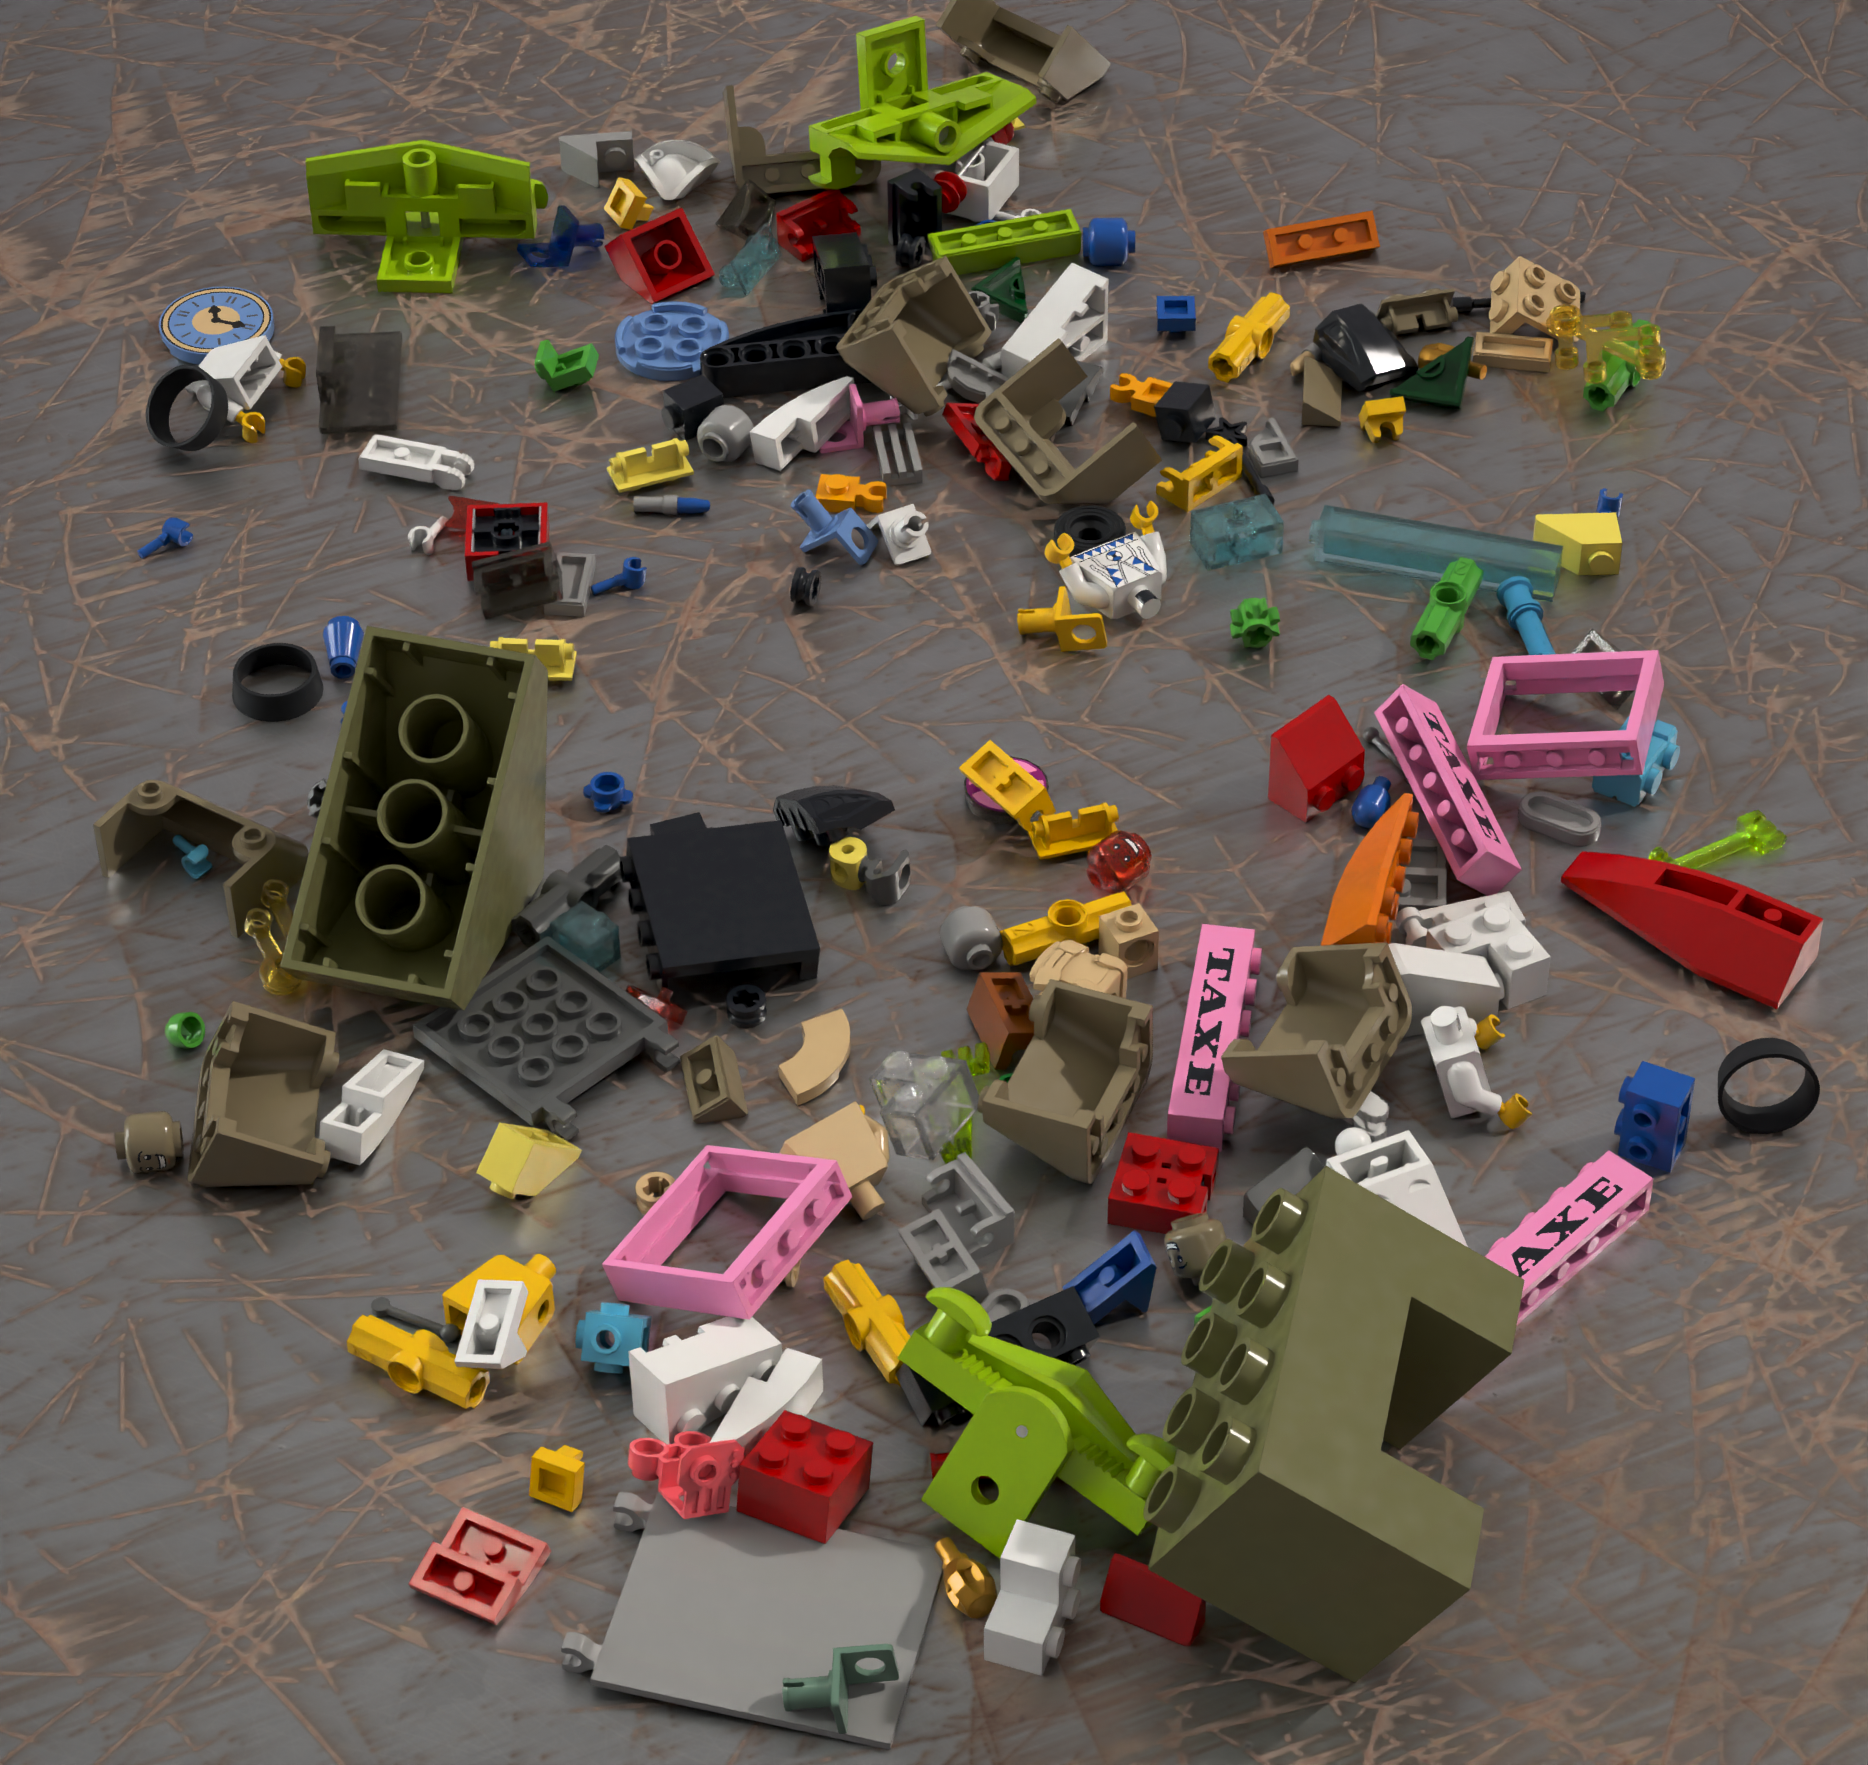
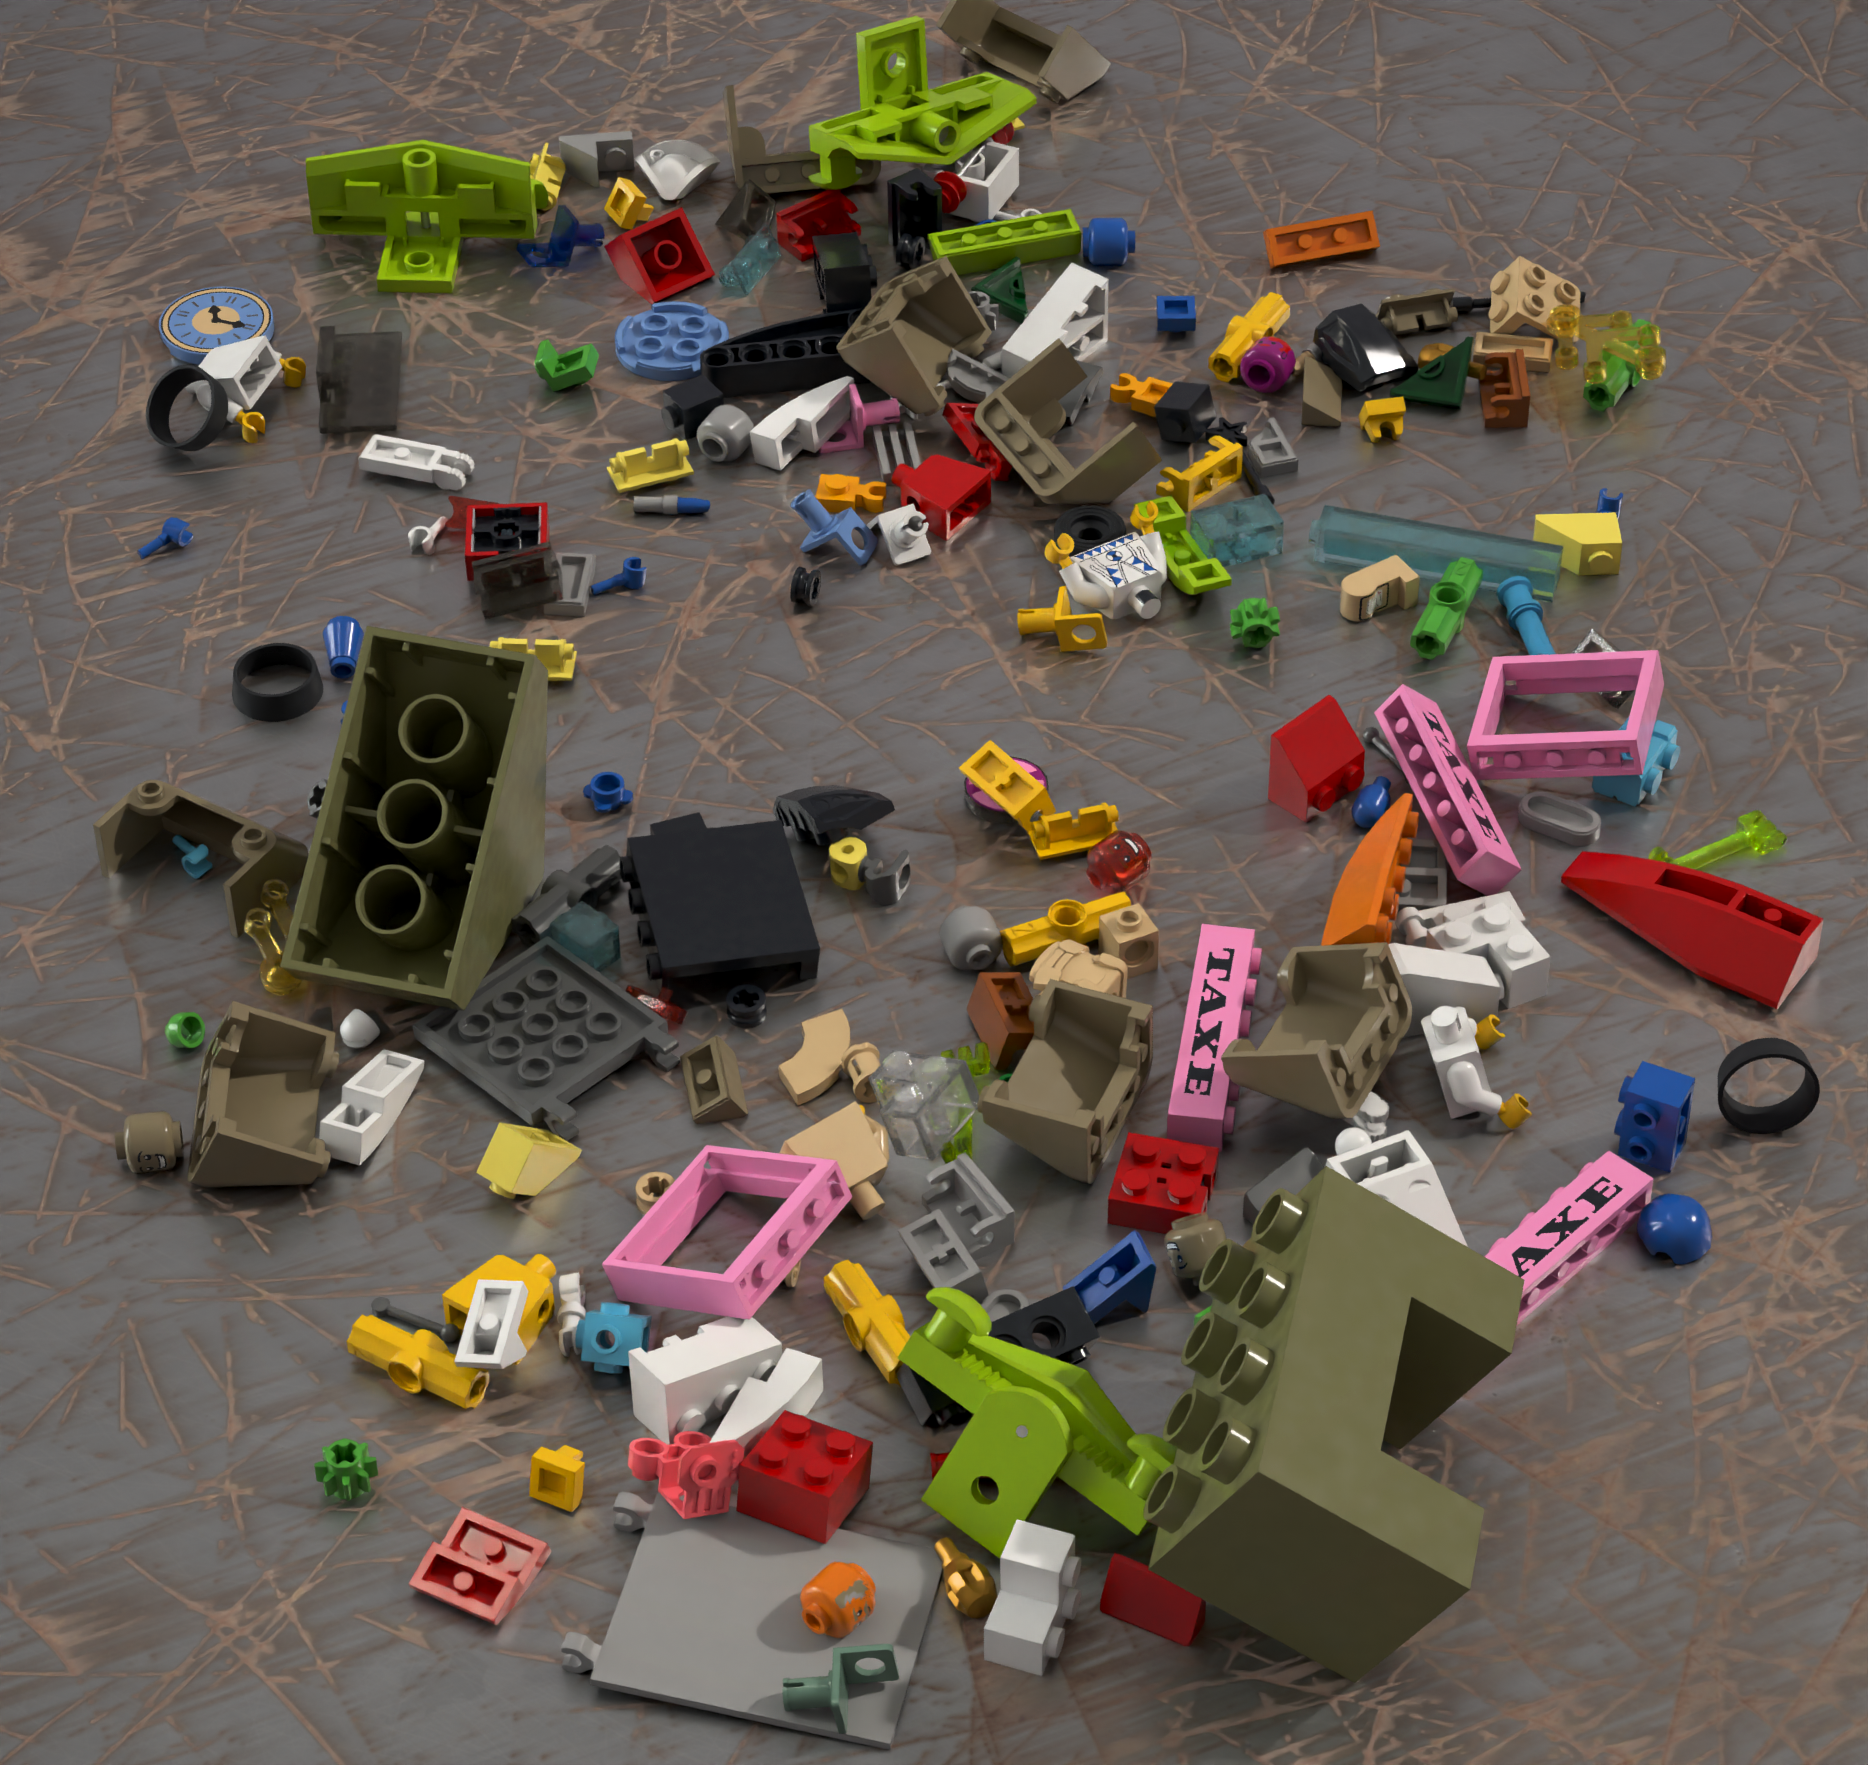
none -> bright green gear [314,1438,378,1501]
none -> white hinge [340,1009,380,1049]
none -> light yellow hinge [530,142,566,211]
none -> white piece [557,1272,586,1357]
none -> orange head [800,1562,876,1638]
none -> tan bush [841,1042,894,1103]
none -> red torso [891,454,991,541]
none -> lime slope [1134,495,1232,594]
none -> magenta head [1240,336,1296,393]
none -> tan leg [1340,555,1420,621]
none -> dark orange hinge [1478,349,1530,428]
none -> blue hair [1637,1194,1712,1264]

